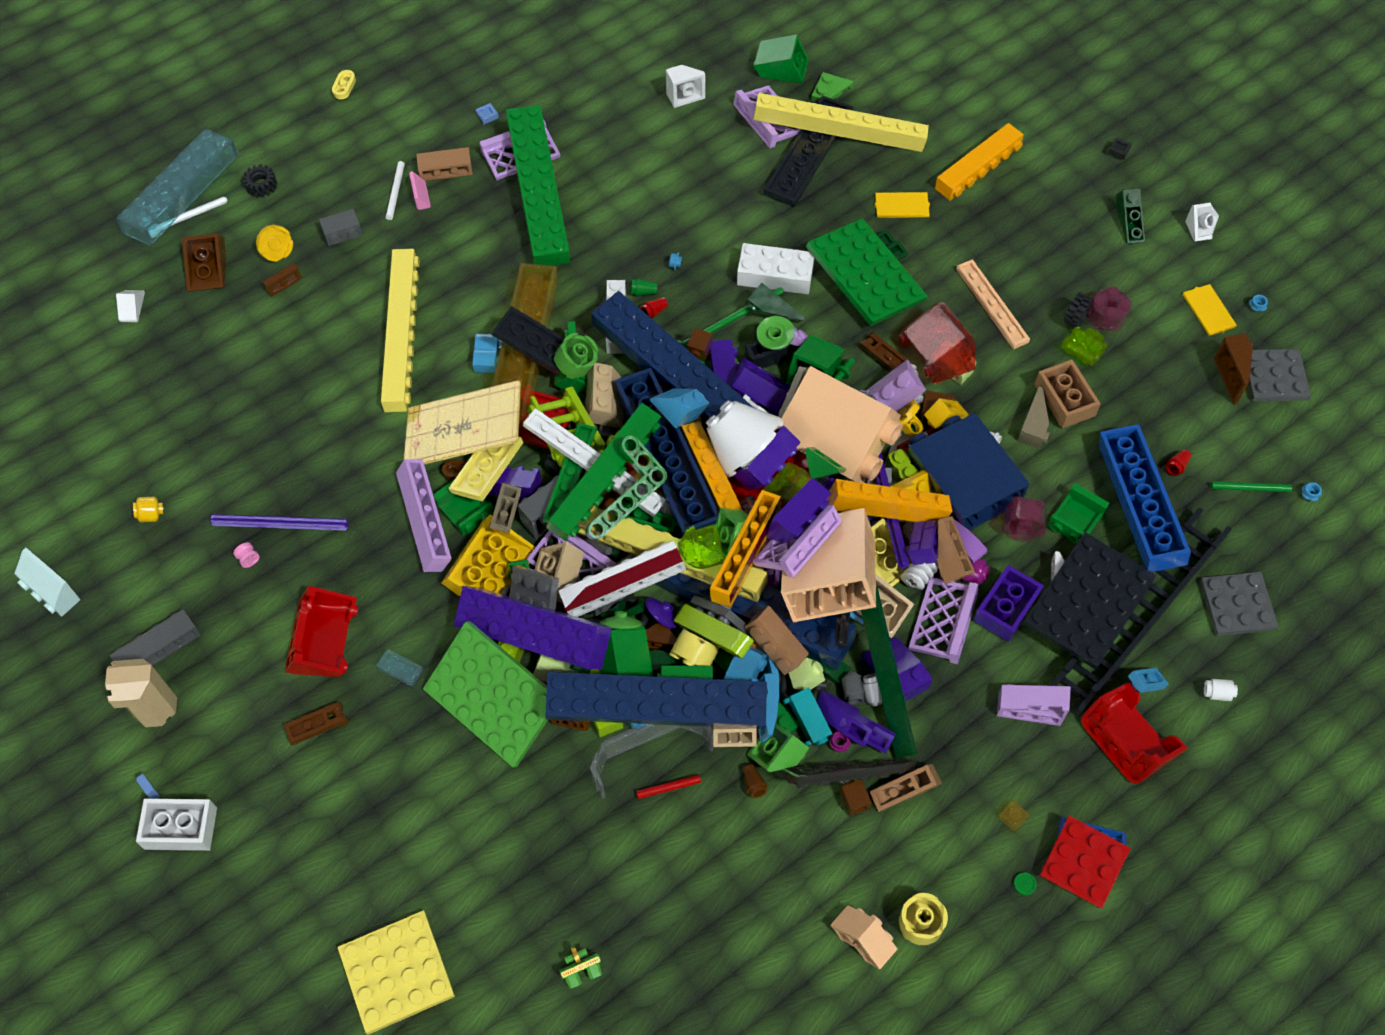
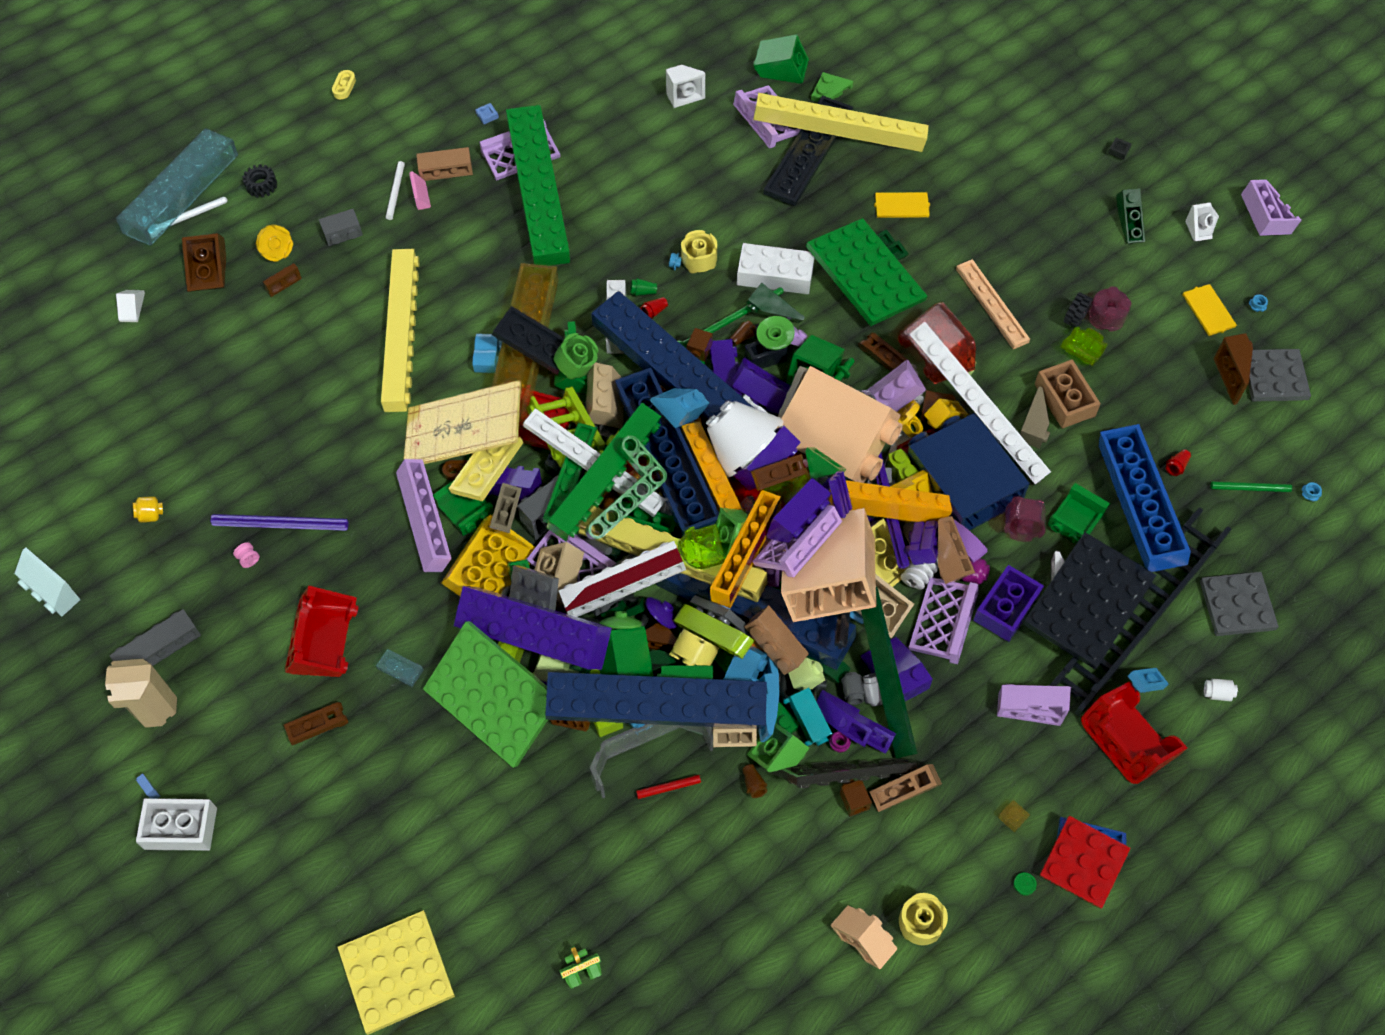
light orange brick [935,123,1024,201] -> none
none -> light yellow brick [681,230,717,273]
none -> reddish brown cone [729,320,755,346]
none -> reddish brown plate [751,454,808,491]
none -> dark purple tile [828,471,852,518]
none -> white brick [910,322,1051,485]
none -> lavender wedge [1241,180,1301,236]

